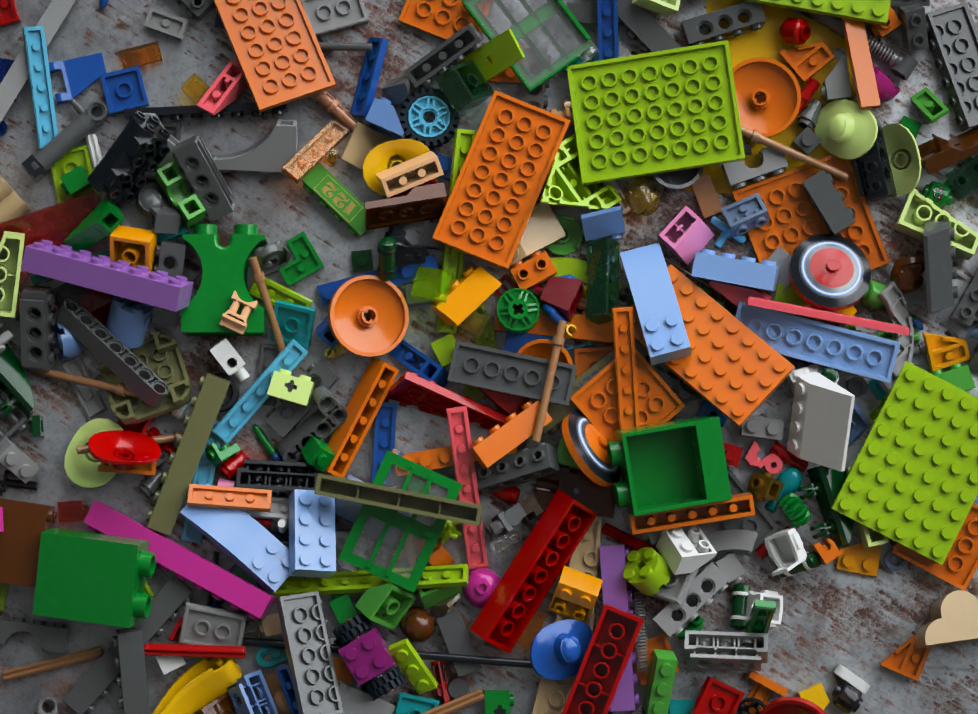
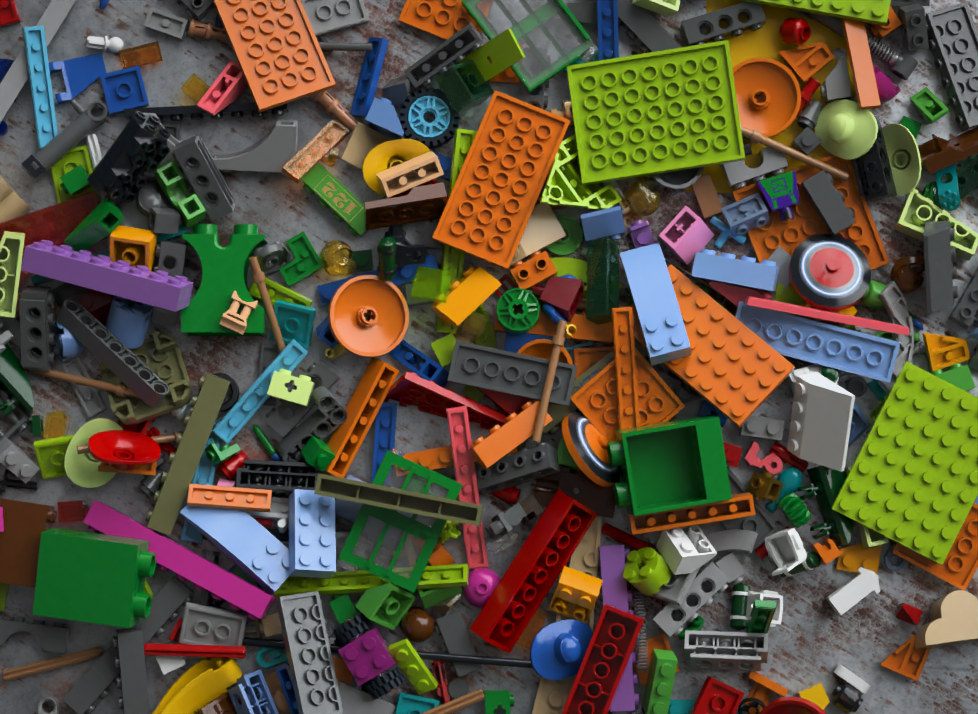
white torso [209,336,250,383] -> none
none -> lime tile [33,435,74,480]
none -> clear yellow brick [43,410,71,438]
none -> white axle [86,35,124,53]
none -> nougat pin [189,19,230,42]
none -> clear yellow helmet [320,240,357,276]
none -> medium lavender bracket [628,219,655,249]
none -> torso [756,170,799,222]
none -> white piece [826,567,880,615]
none -> red slope [896,603,923,625]
none -> teal piece [936,163,960,211]

